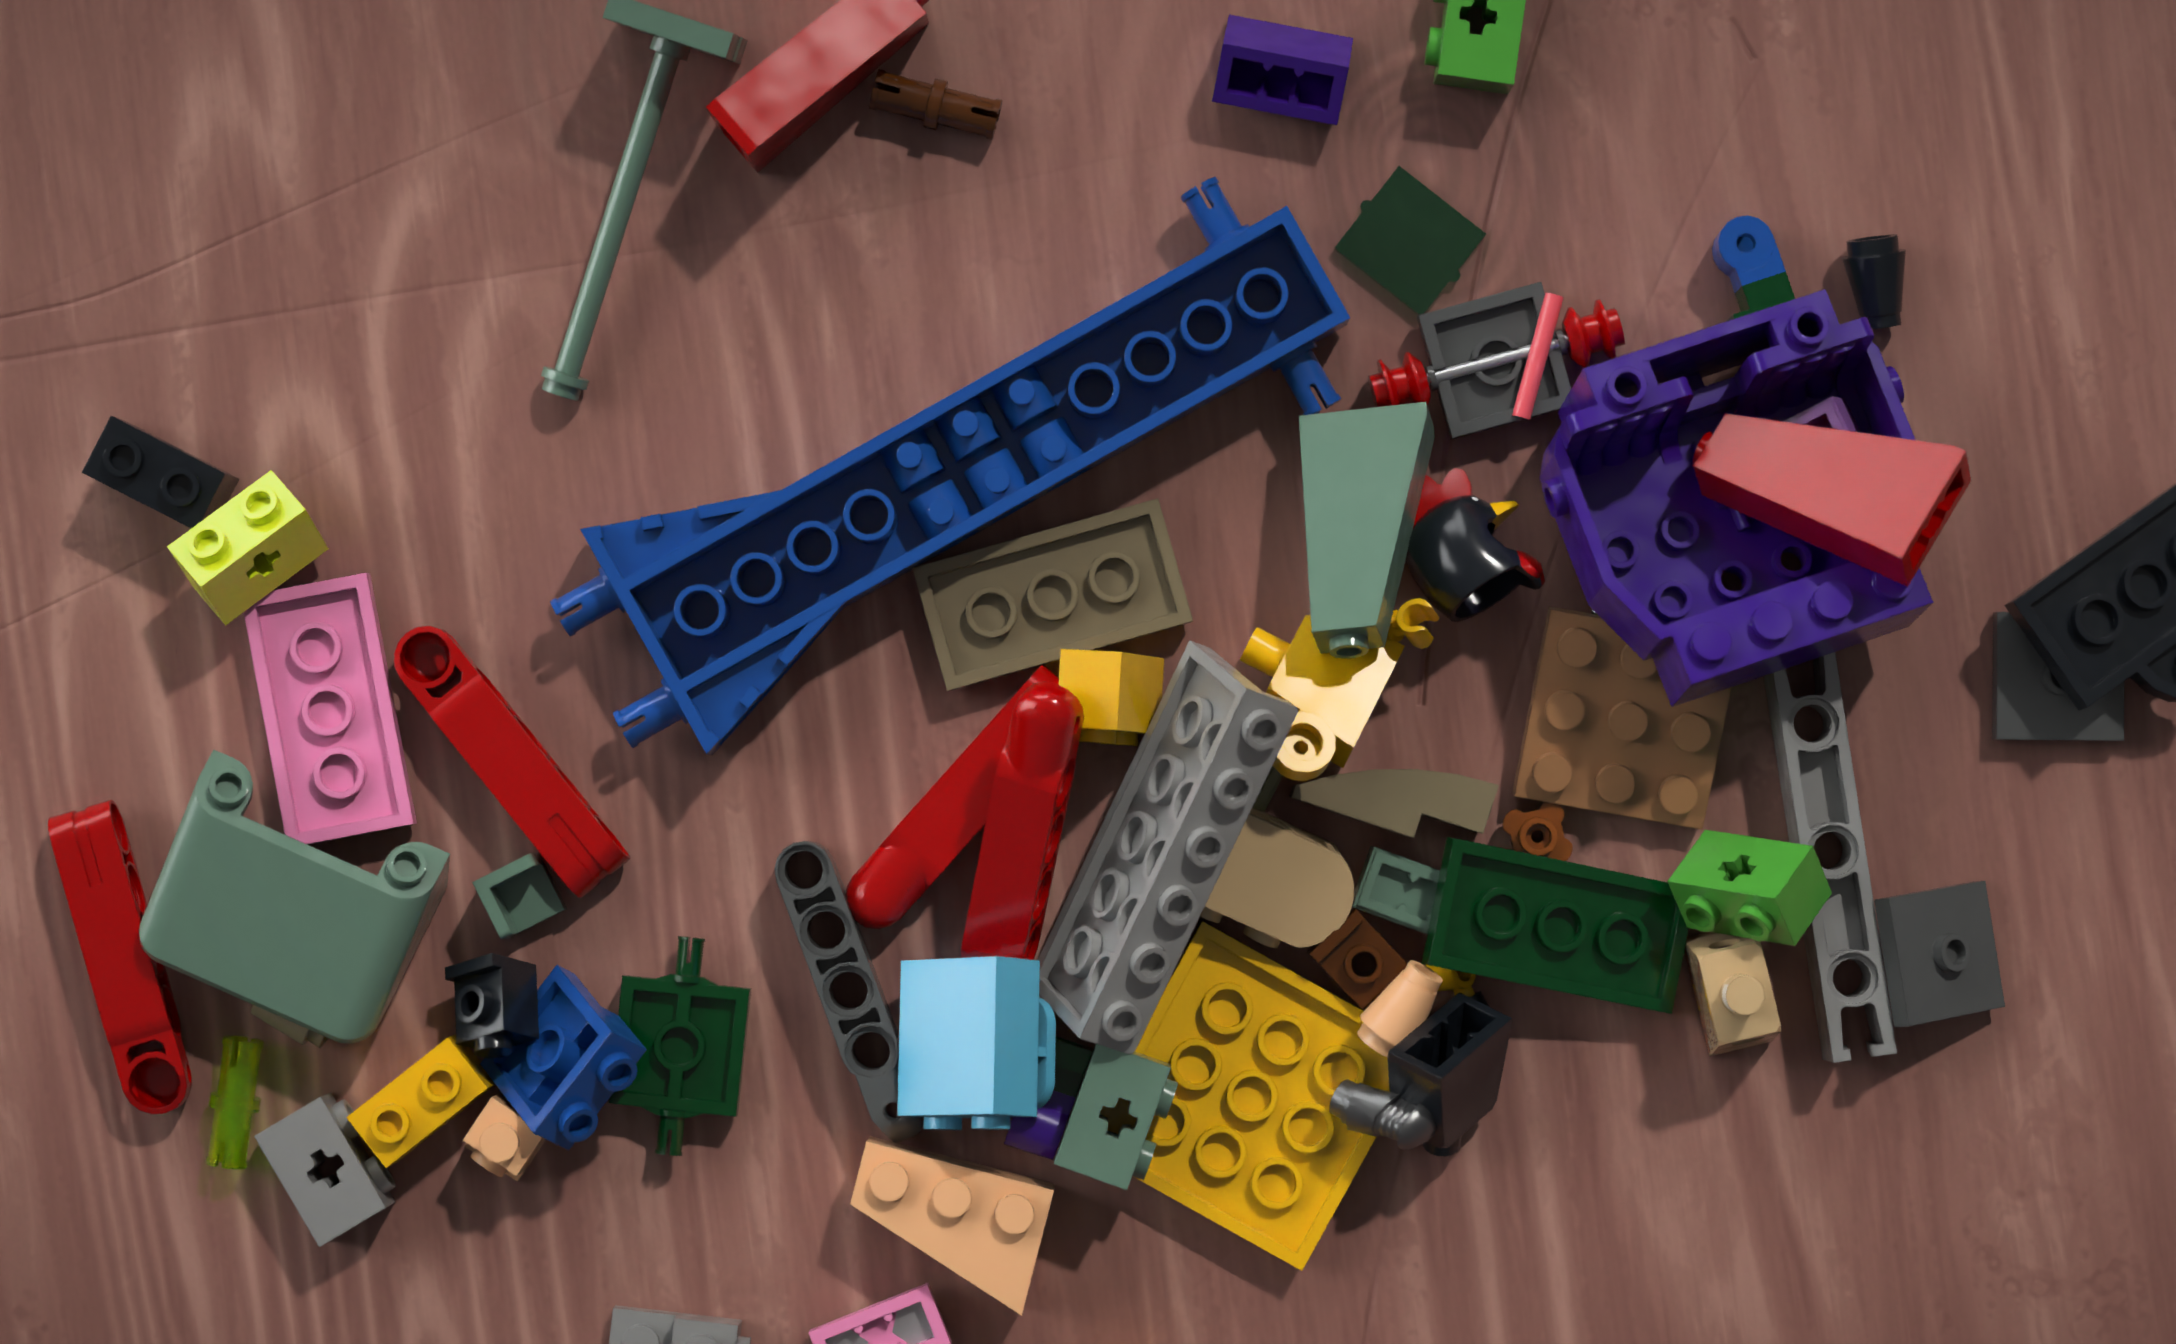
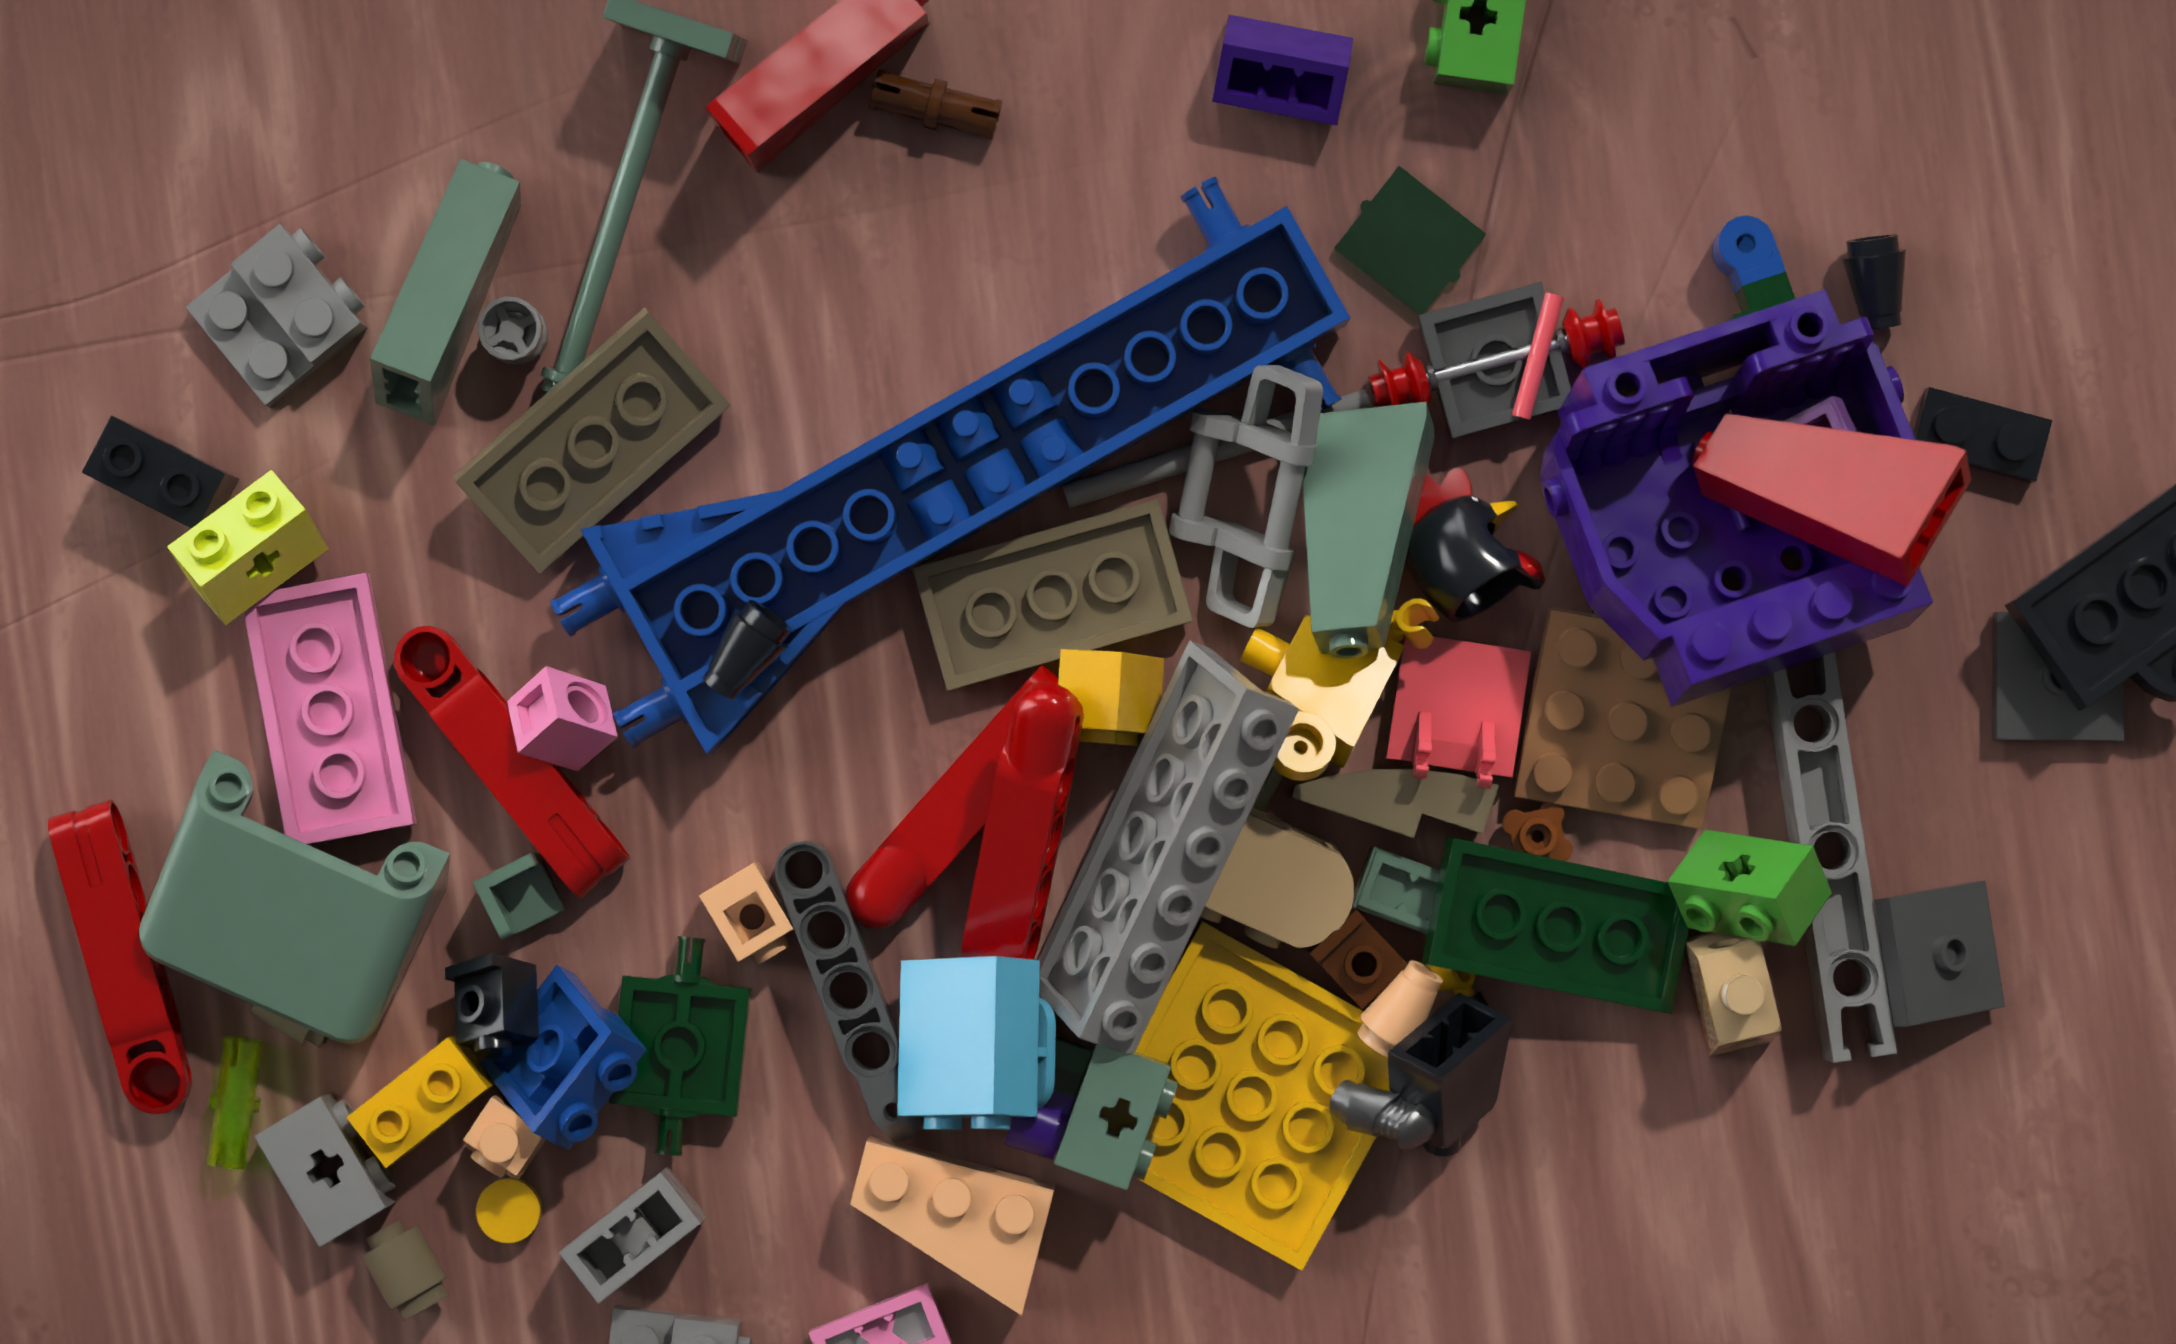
none -> light grey plate [186,224,368,408]
none -> dark tan brick [361,1220,449,1320]
none -> sand green slope [370,159,521,426]
none -> dark tan plate [452,307,731,574]
none -> yellow tile [476,1177,542,1243]
none -> light grey wheel [477,297,549,366]
none -> bright pink brick [507,666,618,771]
none -> light grey brick [559,1166,707,1304]
none -> light nougat brick [699,862,794,965]
none -> black cone [703,600,792,700]
none -> light grey piece [1062,389,1372,509]
none -> light grey bar [1168,365,1323,628]
none -> coral plate [1385,635,1531,790]
none -> black plate [1913,387,2053,483]

